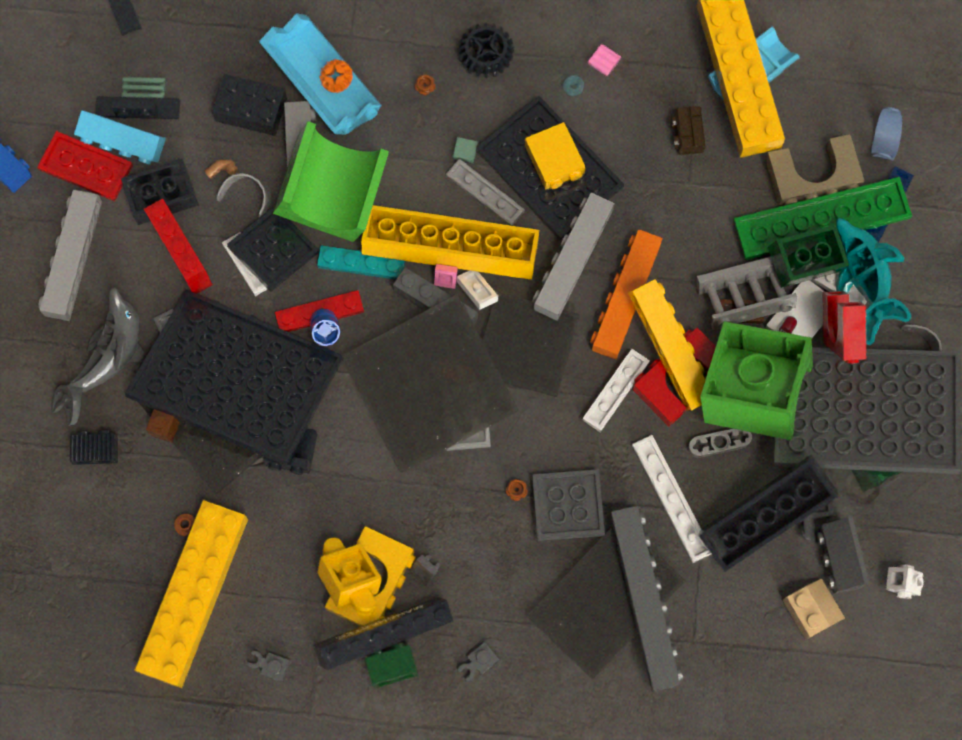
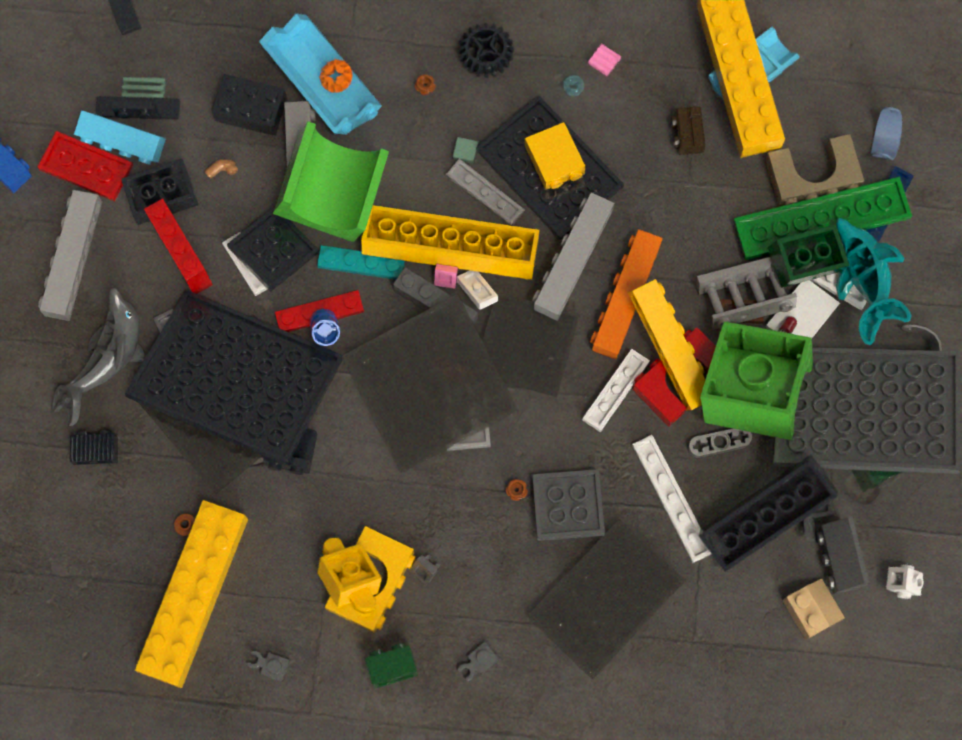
reddish brown brick [146,409,180,443] -> none
light grey piece [217,173,271,218] -> none
black brick [313,597,453,670] -> none
dark grey brick [610,506,683,692] -> none
red arch [822,291,866,363] -> none

